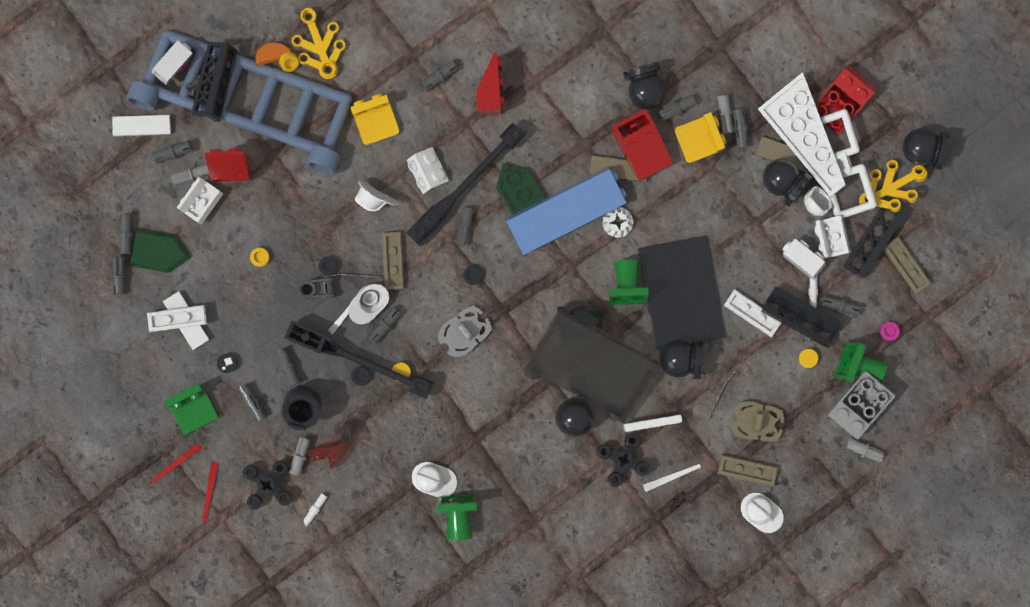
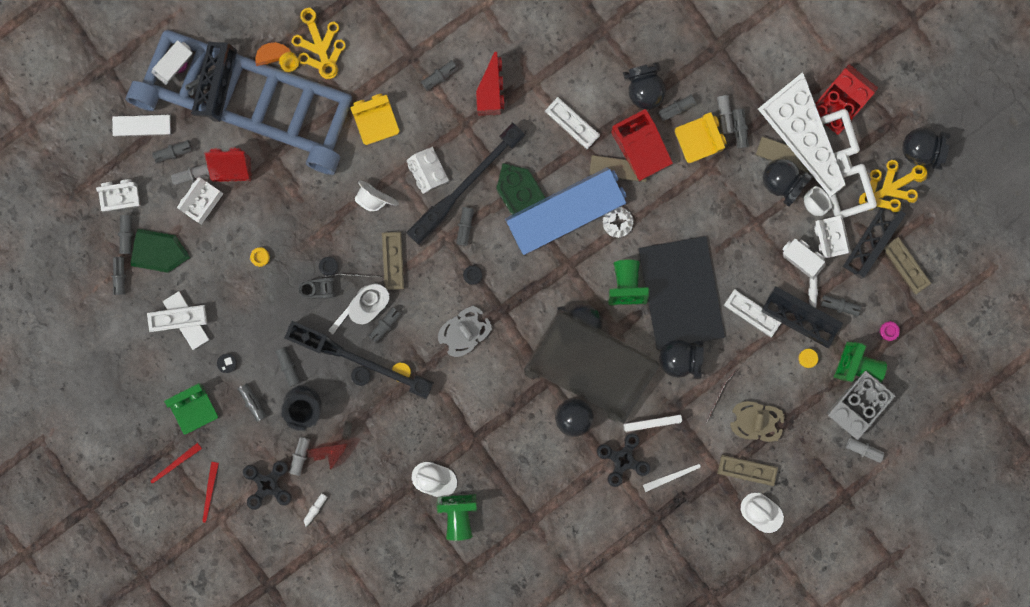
none -> white bracket [96,179,140,212]
none -> white tile [545,97,600,149]

